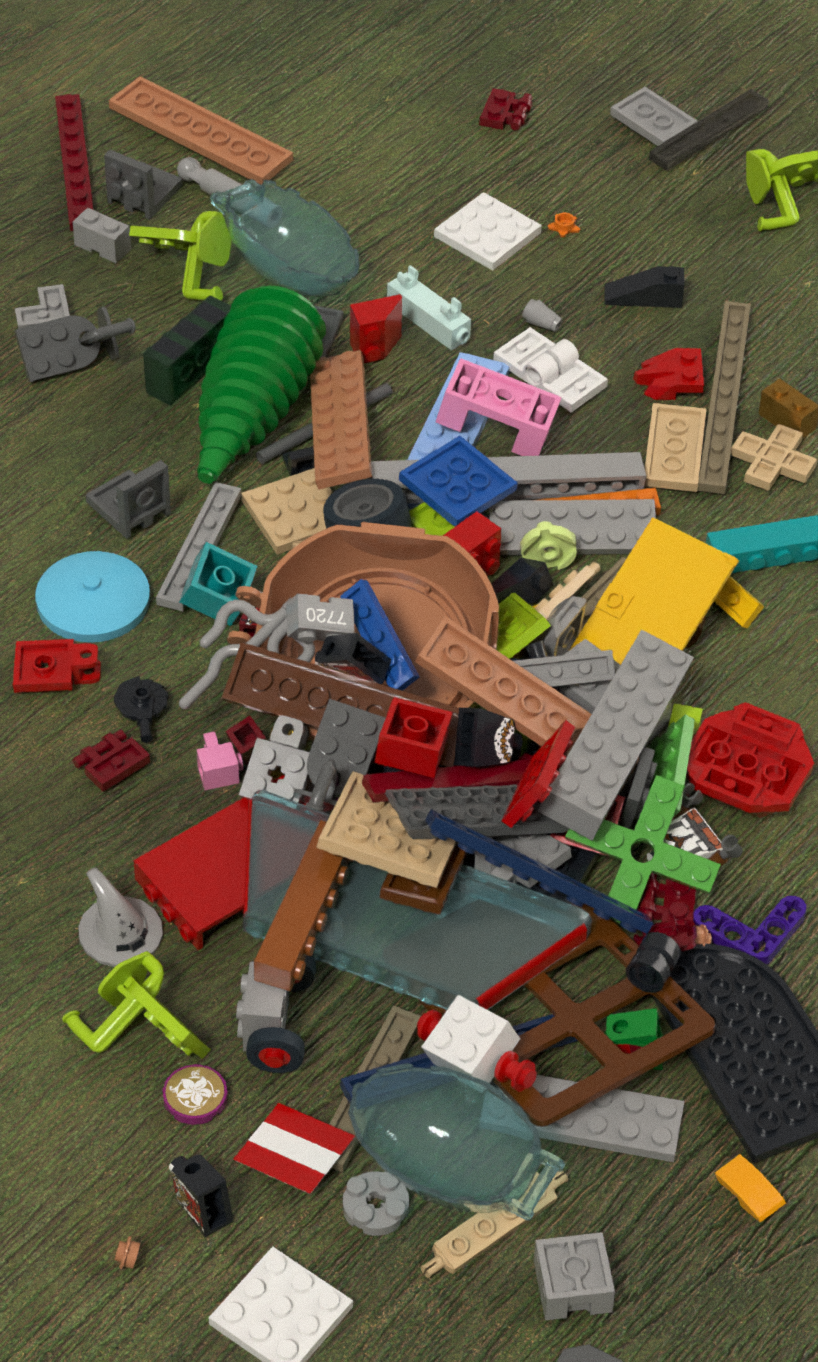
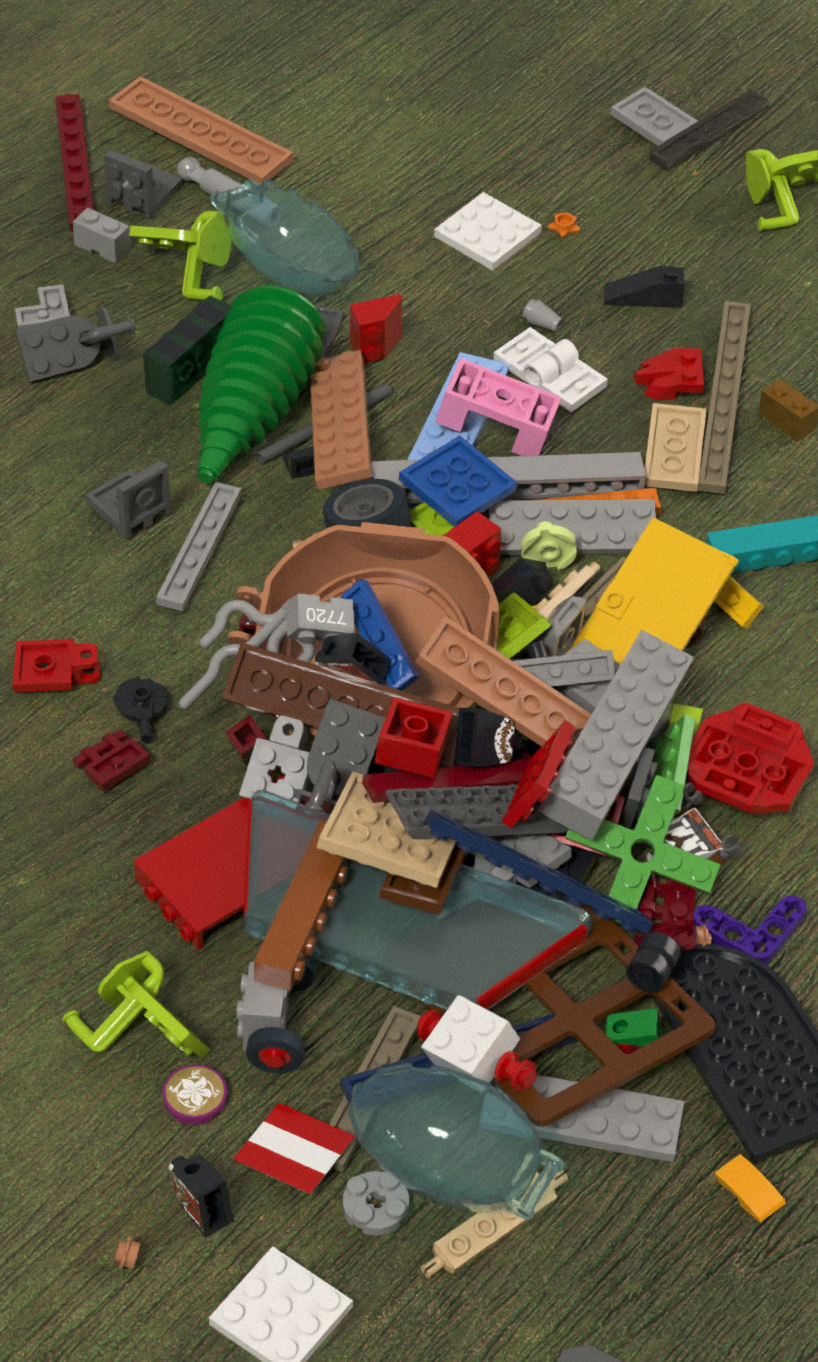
medium azure dish [35,551,150,642] -> none
light grey piece [78,867,163,967] -> none
teal brick [179,542,257,626] -> none
bright pink brick [197,731,243,790] -> none
tan plate [241,468,333,554] -> none
light aqua brick [387,266,471,350] -> none
dark red plate [479,88,532,130] -> none
light grey piece [534,1232,615,1320] -> none
tan plate [730,424,817,491] -> none

